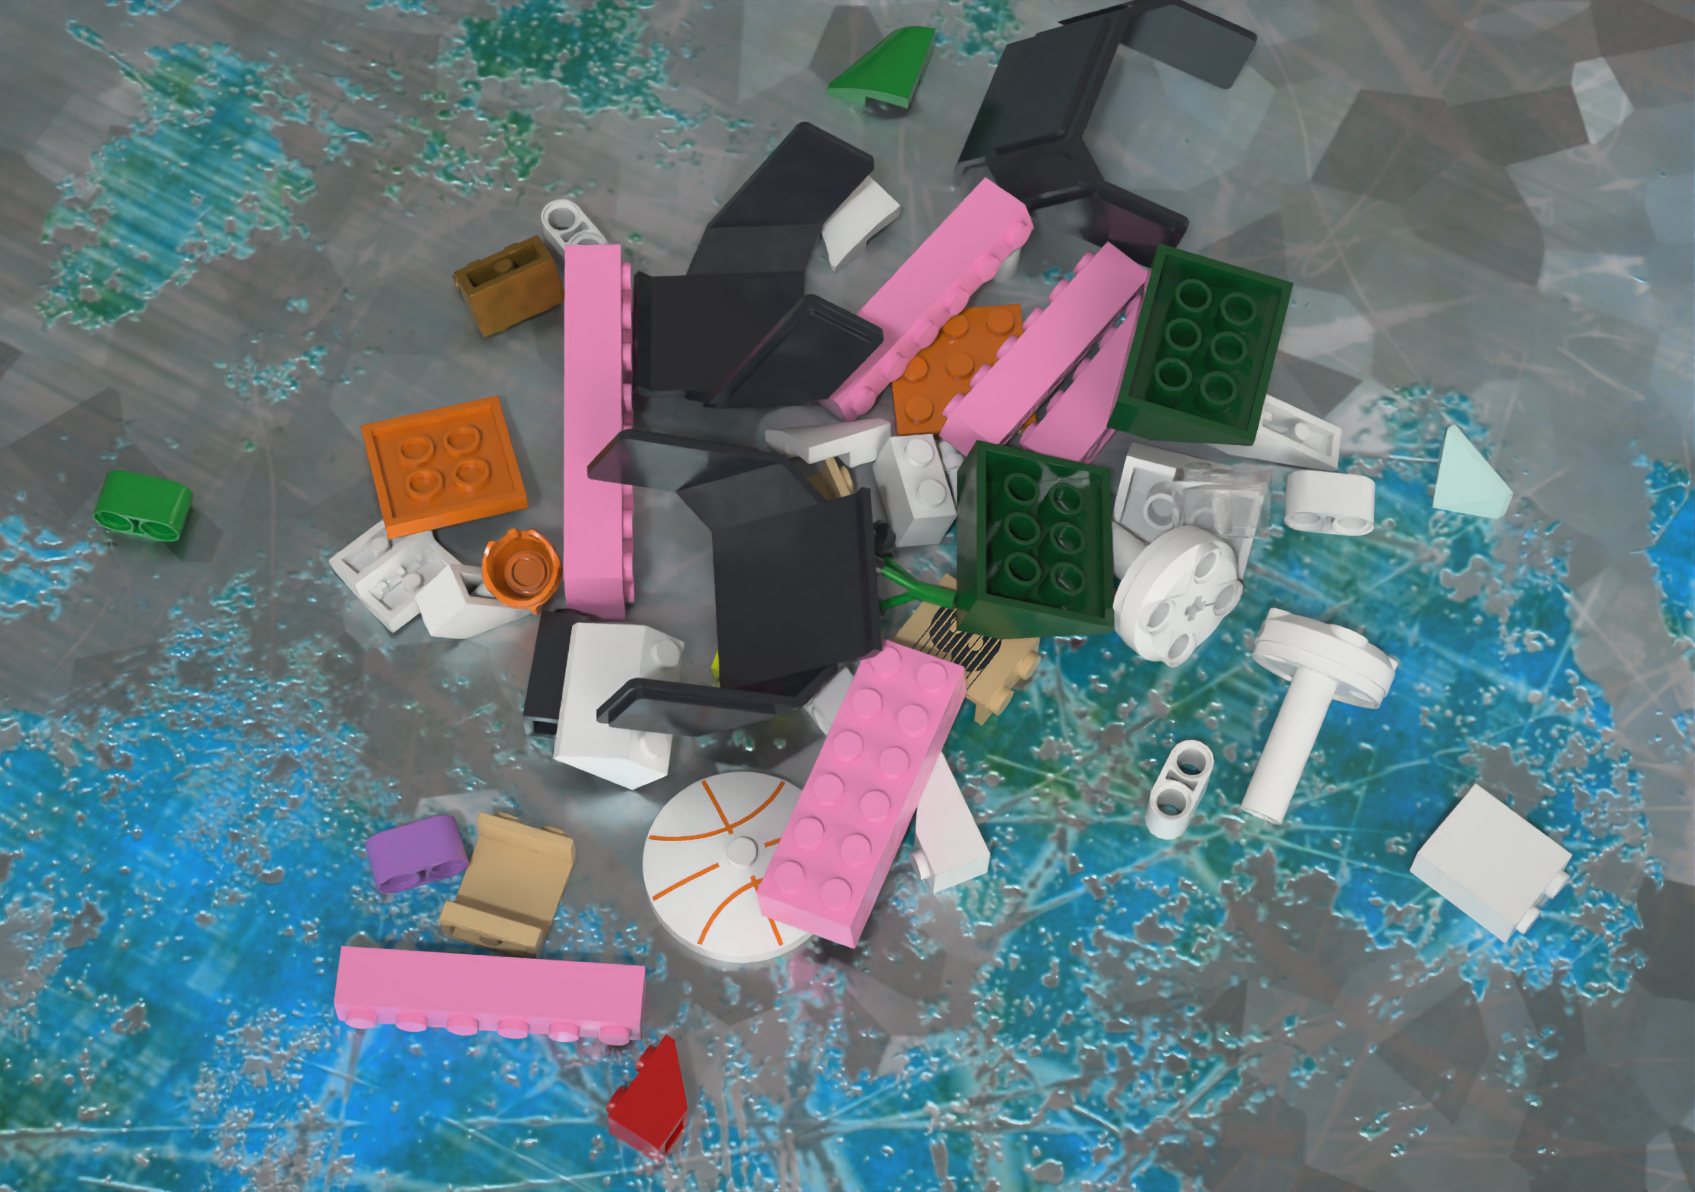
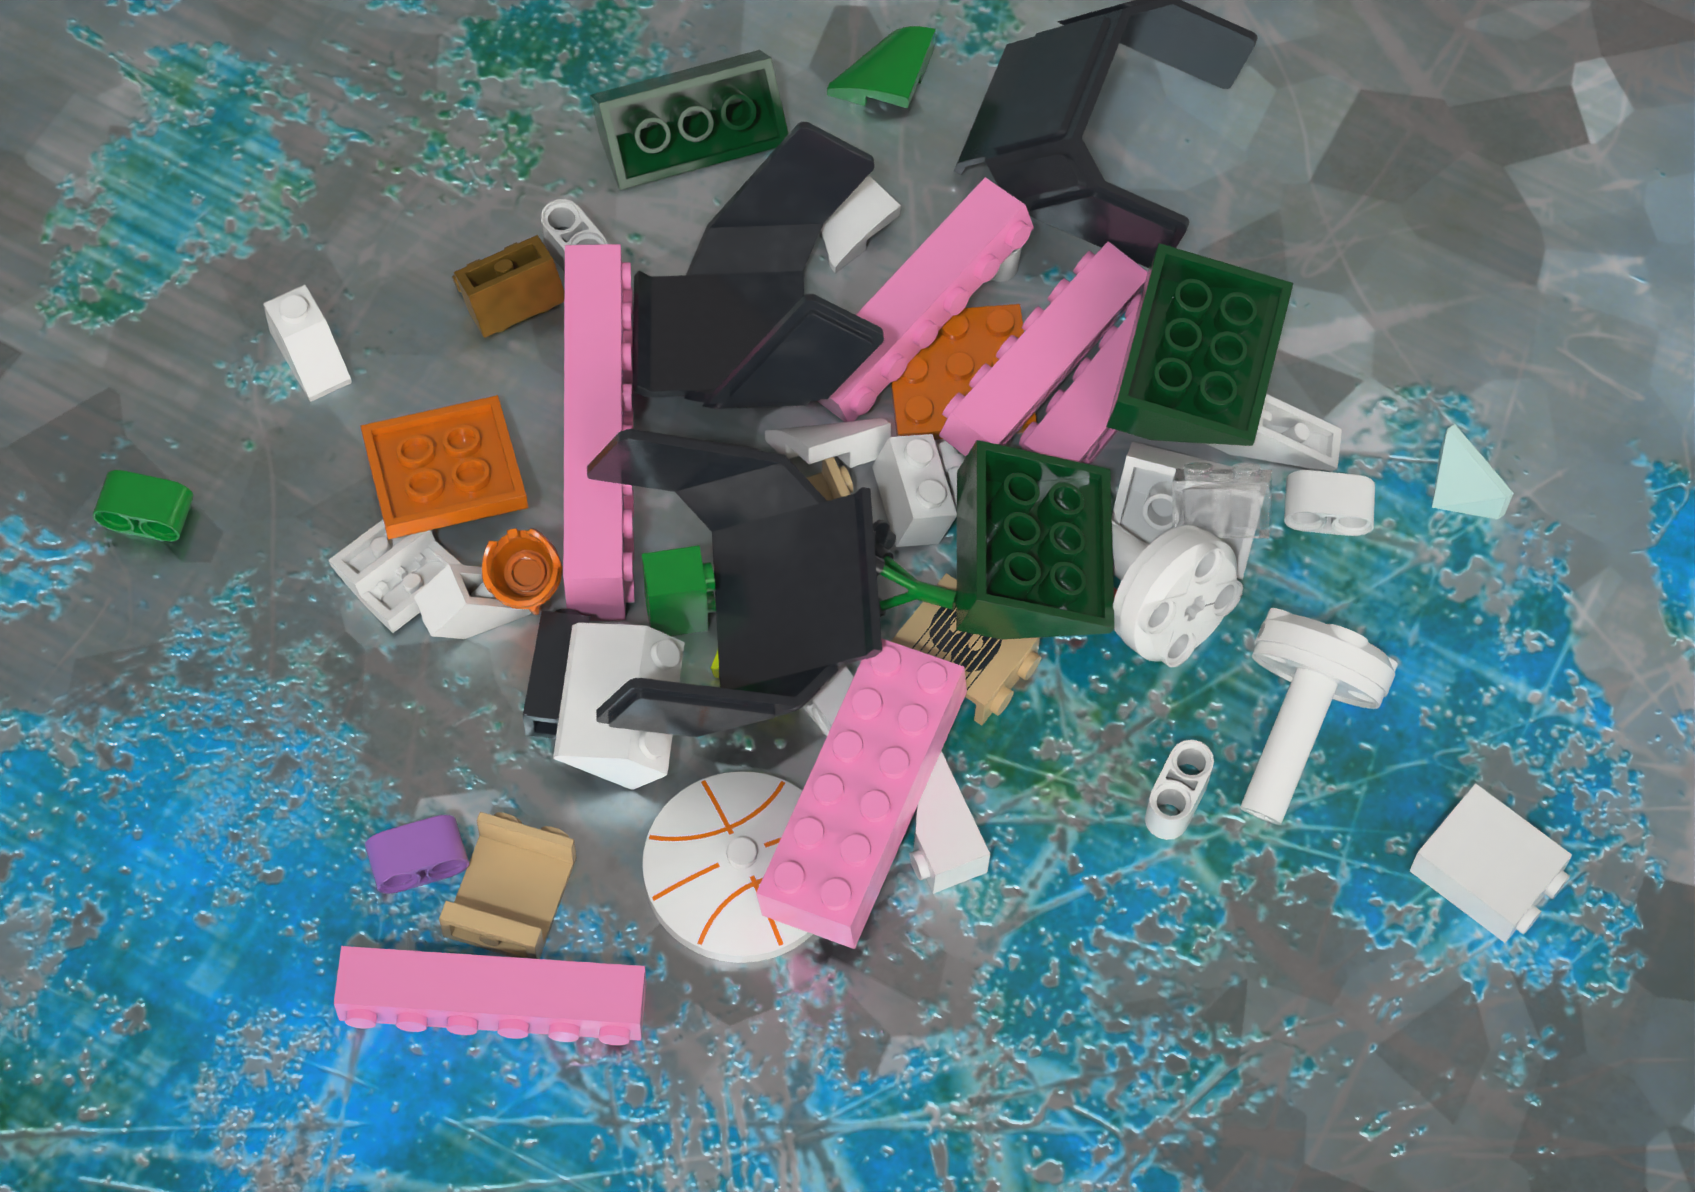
red slope [606,1035,689,1165] -> none
none -> white slope [263,285,352,402]
none -> dark green slope [590,50,789,190]
none -> green brick [642,545,716,636]

